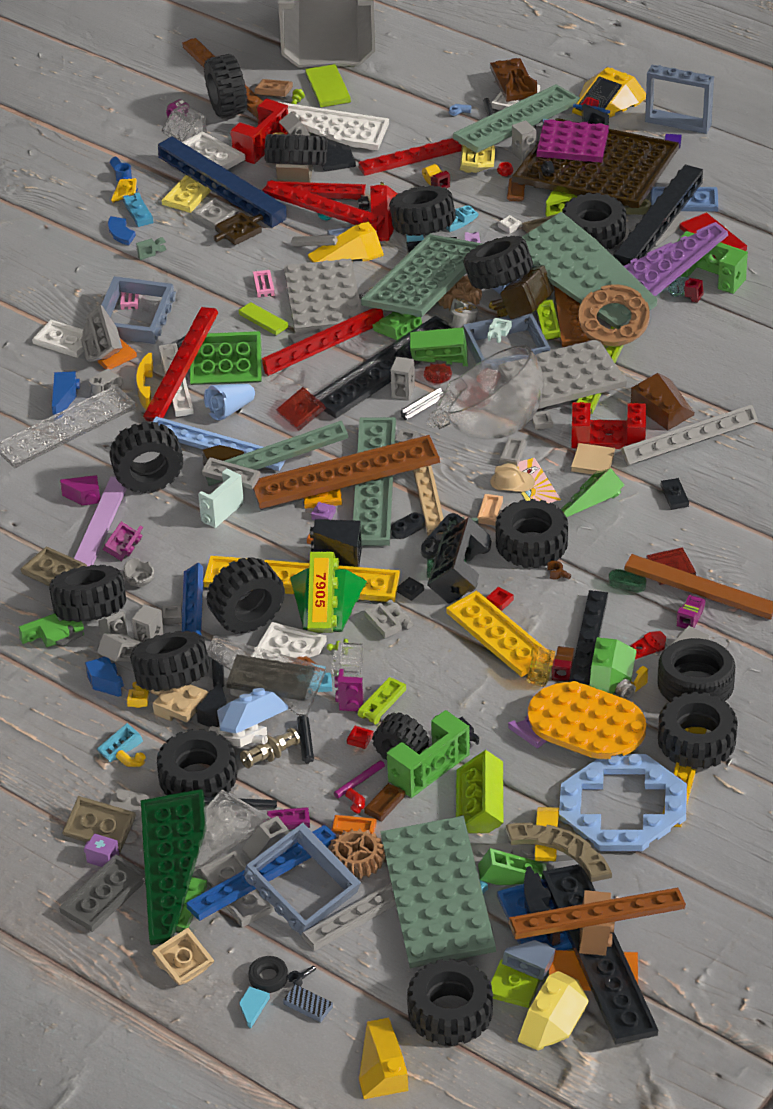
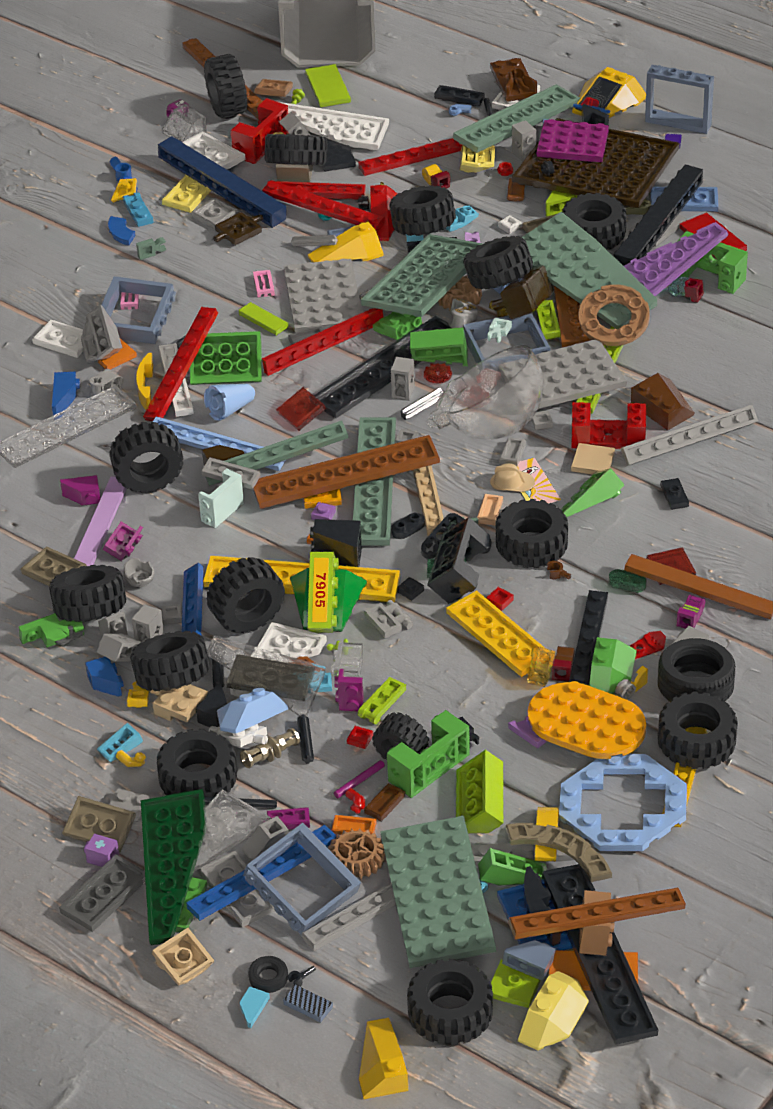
none -> black plate [434,85,485,106]

